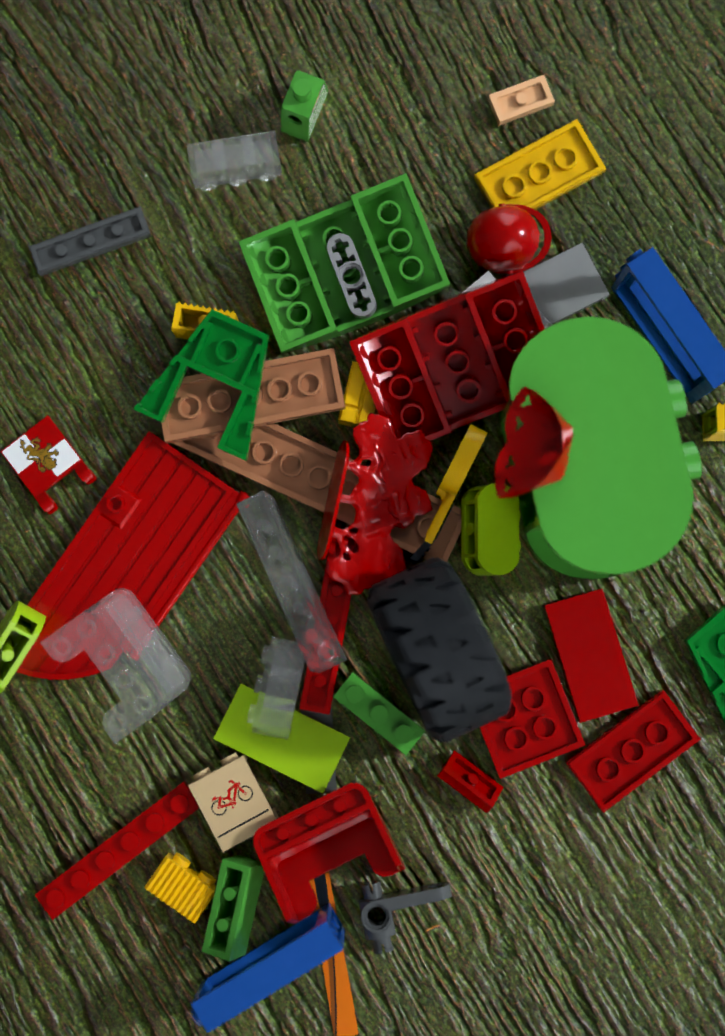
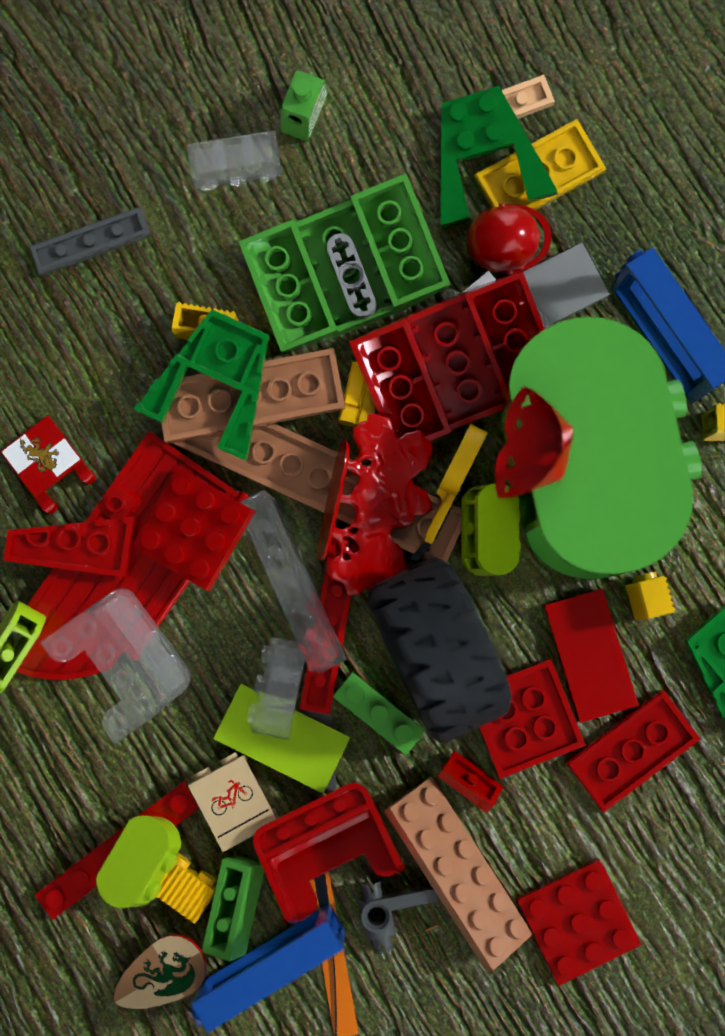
none -> red wing [3,517,136,578]
none -> lime brick [97,816,181,908]
none -> shield [114,934,207,1009]
none -> red plate [132,467,256,592]
none -> nougat plate [384,776,533,972]
none -> green wing [440,86,558,228]
none -> red plate [516,858,642,986]
none -> yellow brick [625,571,676,620]

